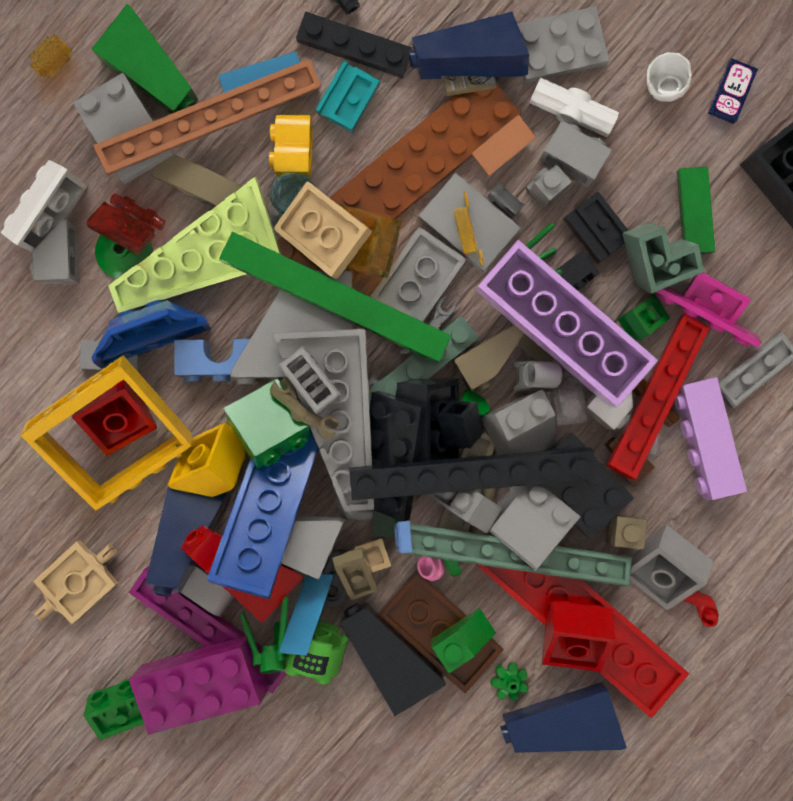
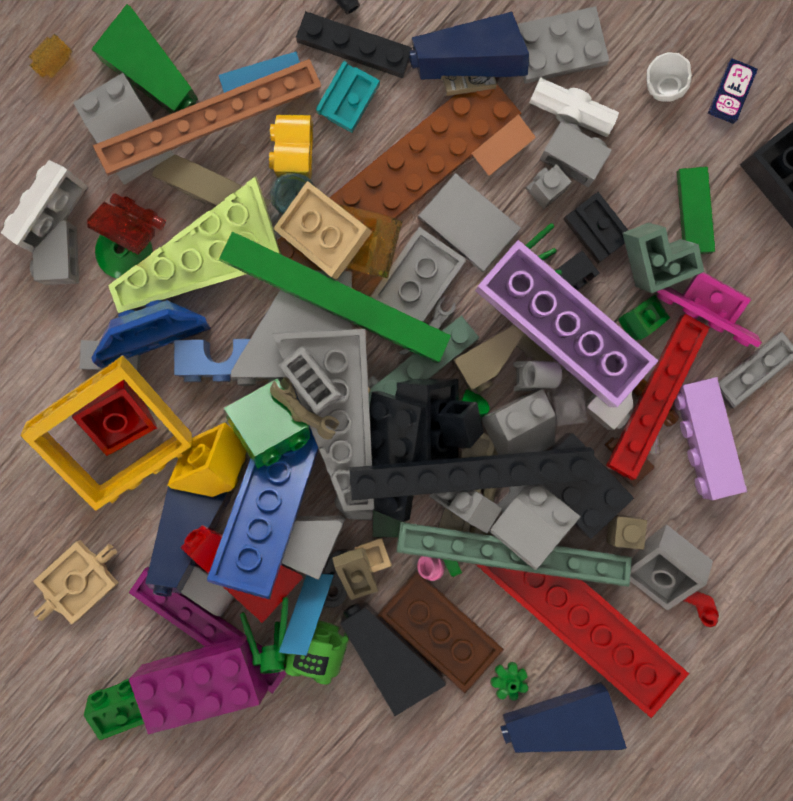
medium blue tile [394,521,412,554] -> none
green slope [431,608,496,673] -> none
yellow piece [453,192,484,266] -> none
dark grey pin [487,182,525,218] -> none
red slope [542,601,616,672] -> none

